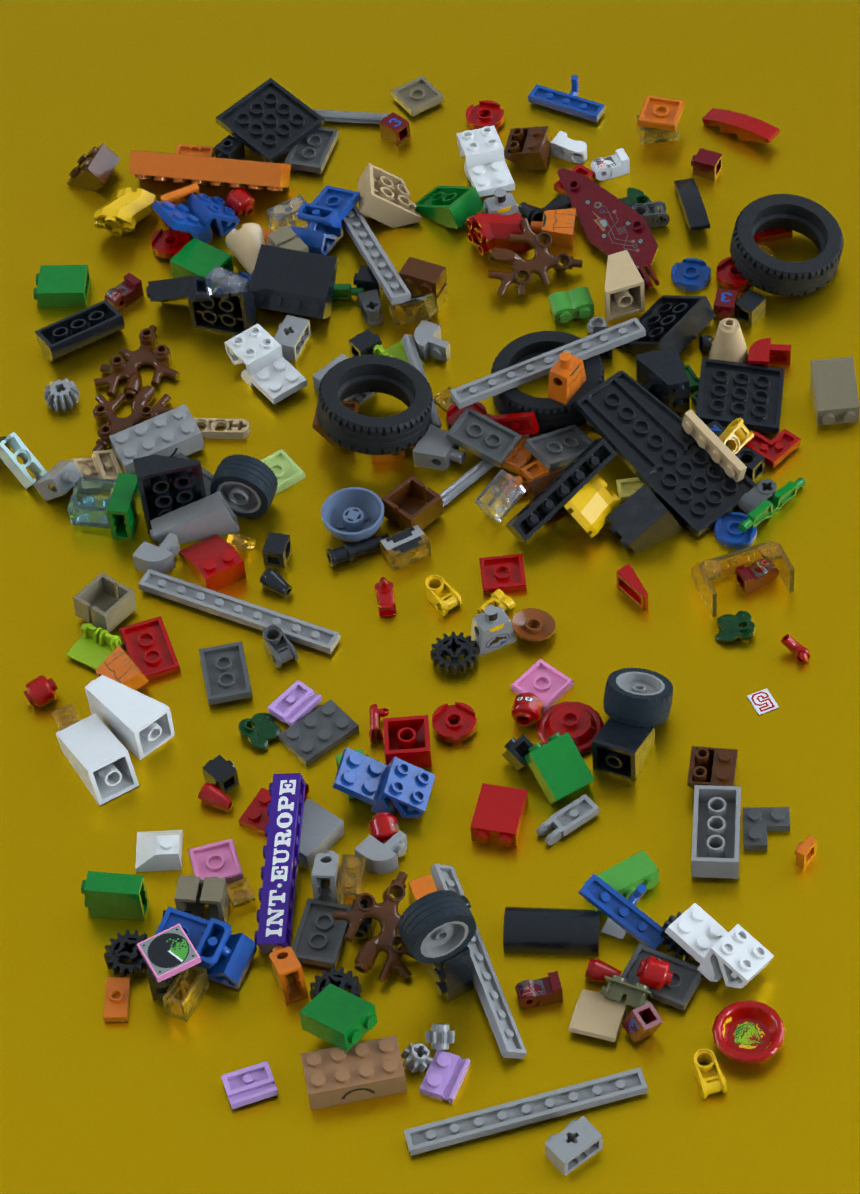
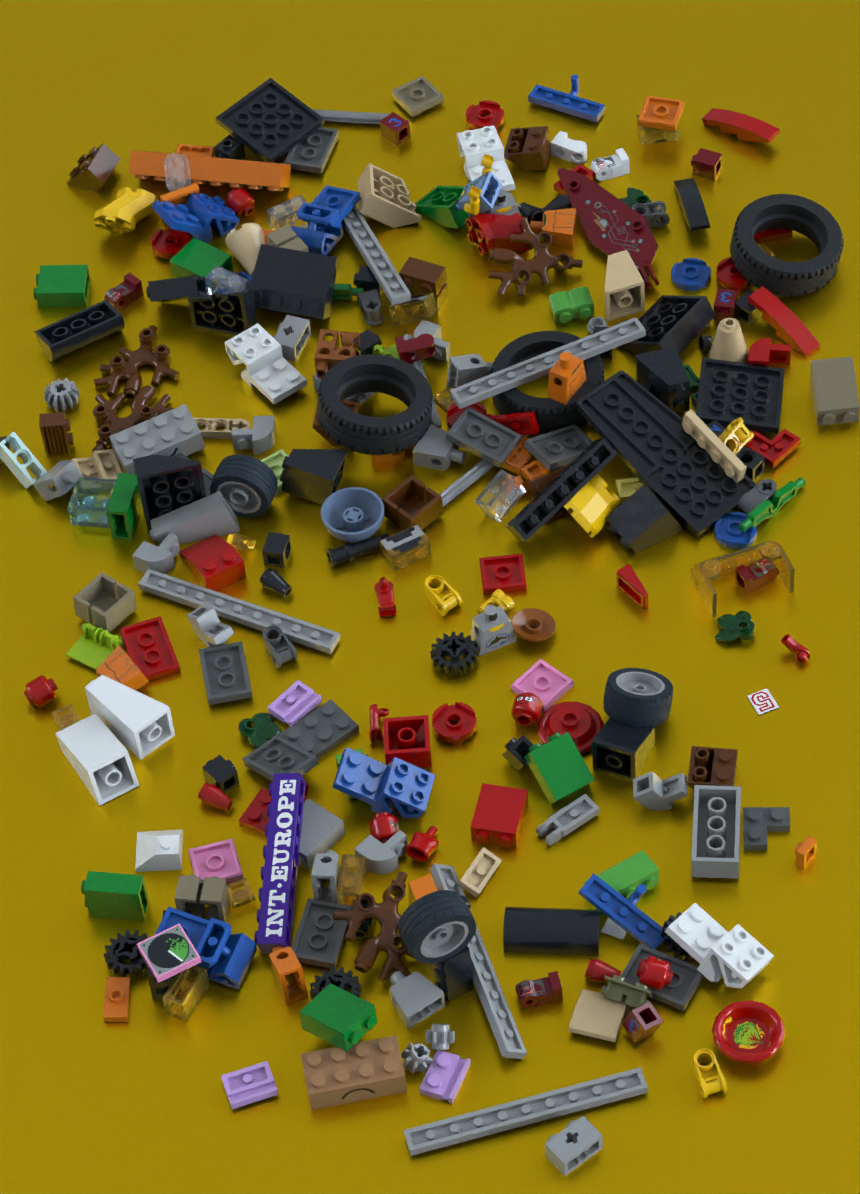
none -> reddish brown brick [39,412,74,456]
none -> clear brick [164,153,191,192]
none -> light grey brick [186,604,234,647]
none -> light grey brick [232,415,276,455]
none -> dark grey plate [242,735,319,782]
none -> black slope [280,449,347,505]
none -> dark orange hips [314,329,360,378]
none -> light grey torso [389,971,445,1030]
none -> dark red leg [395,334,436,363]
none -> red piece [406,826,439,862]
none -> light grey torso [446,354,493,392]
none -> torso [455,154,502,216]
none -> tan plate [457,847,502,898]
none -> light grey brick [633,771,688,810]
none -> red slope [748,286,820,357]

